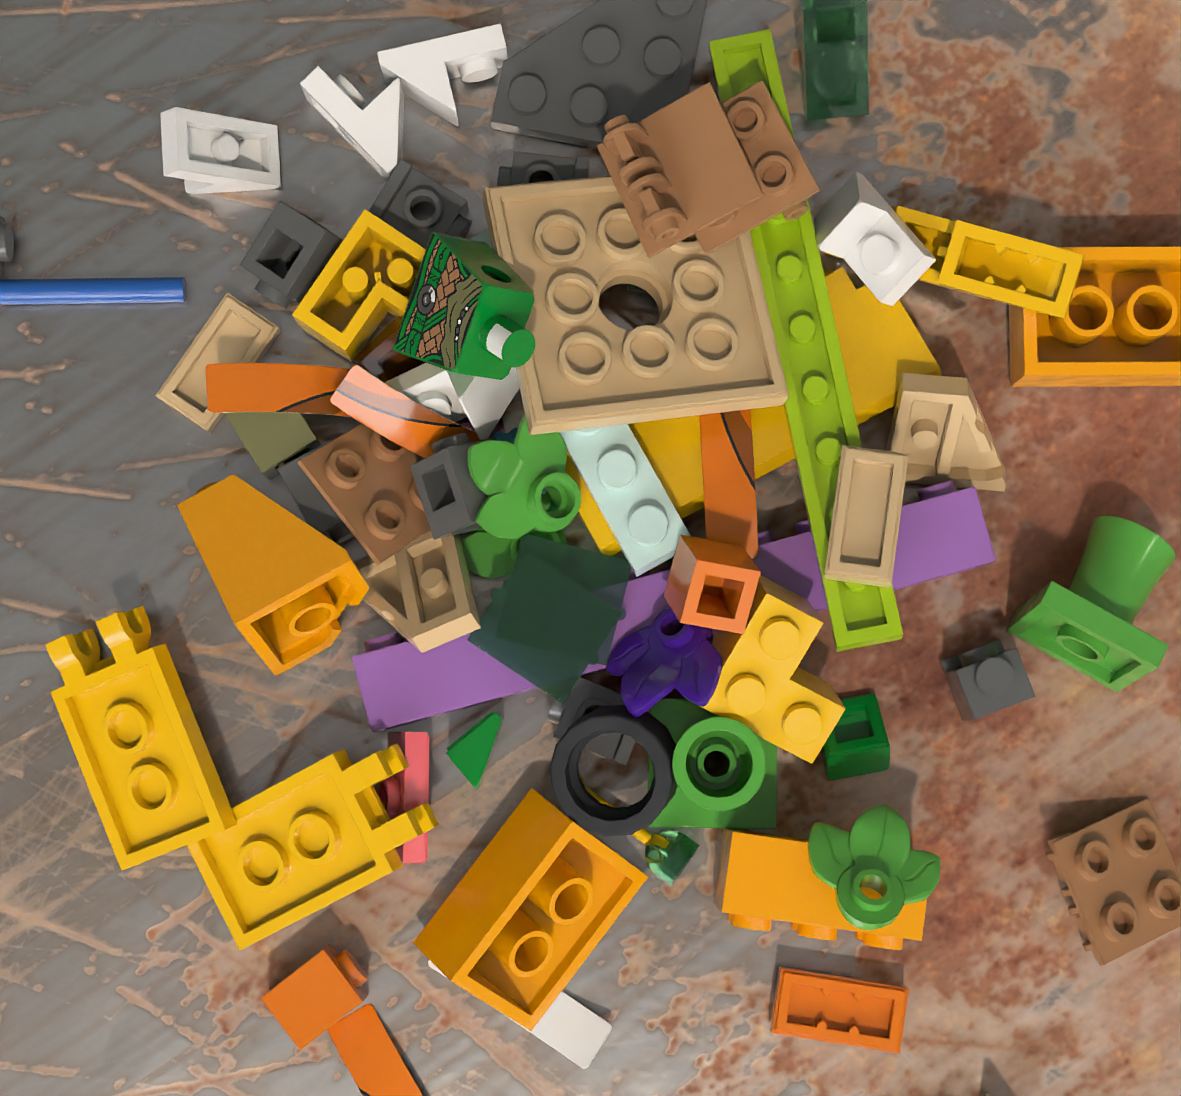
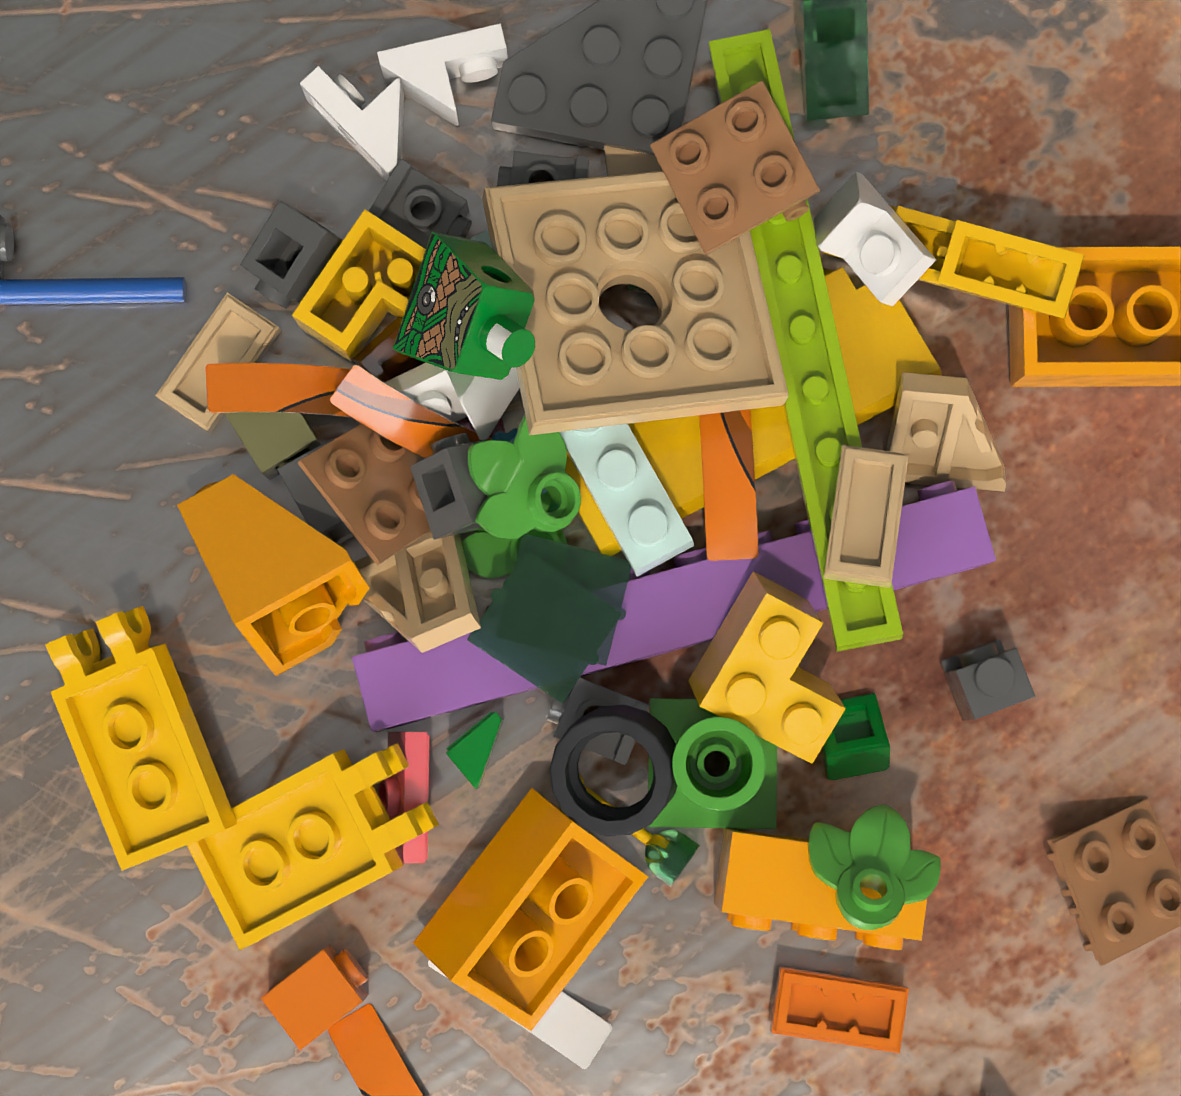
white slope [160,107,281,194] -> none
medium nougat hinge [597,82,764,258] -> none
dark purple plate [606,606,722,718] -> none
orange brick [664,534,761,634] -> none
bright green plant [1006,516,1176,692] -> none

